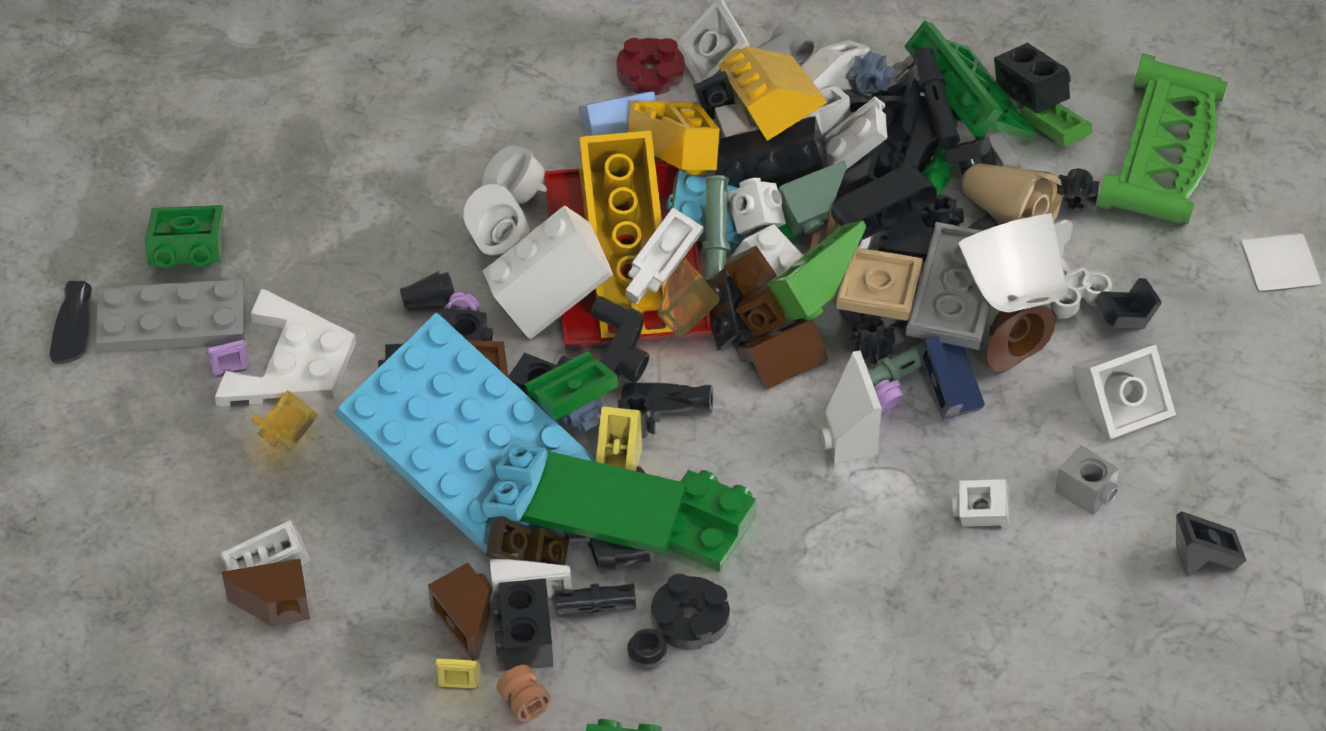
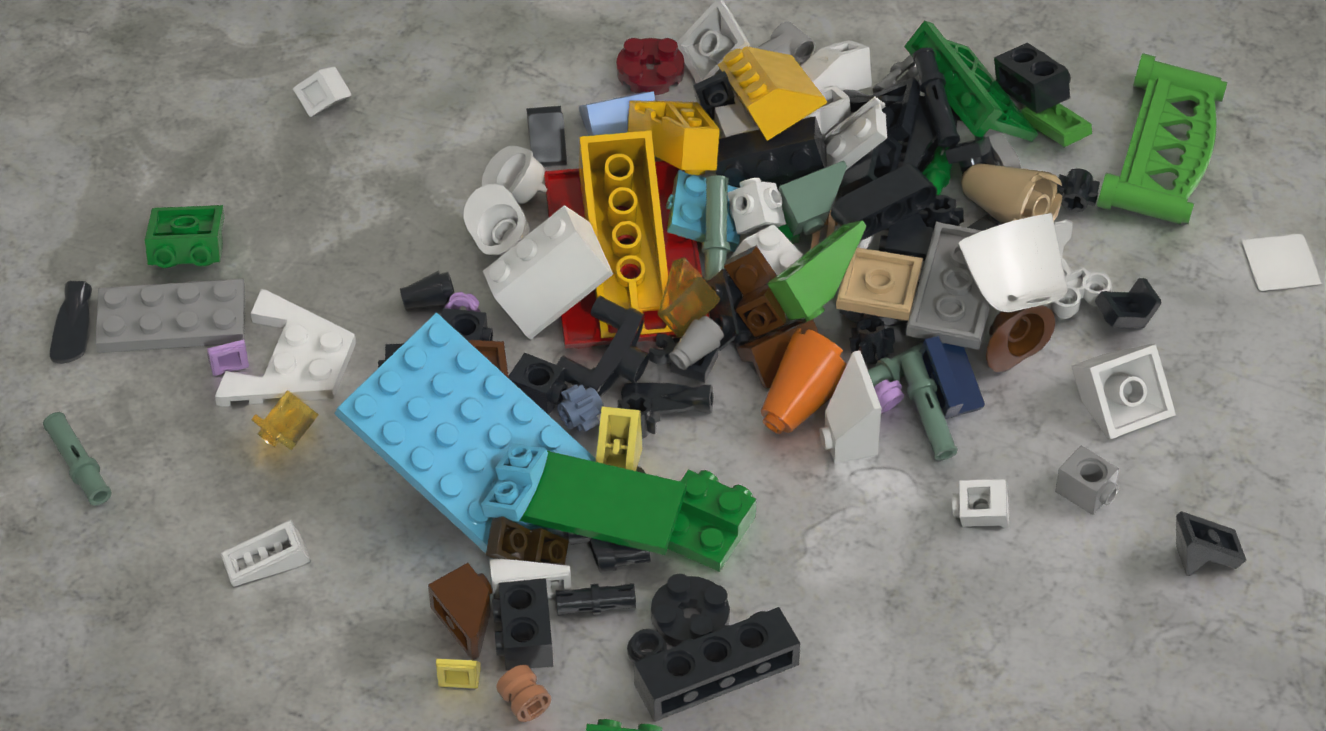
reddish brown slope [222,559,310,626] -> none
green plate [525,351,619,420] -> none
white hinge [625,208,703,305] -> none
sand blue gear [849,51,894,96] -> none
none -> sand green pin [43,412,112,506]
none -> white panel [293,66,352,117]
none -> black slope [526,106,567,167]
none -> black brick [634,607,800,722]
none -> black plate [649,334,719,383]
none -> light grey cone [669,316,724,370]
none -> orange cone [761,328,847,434]
none -> sand green pin [899,351,958,461]

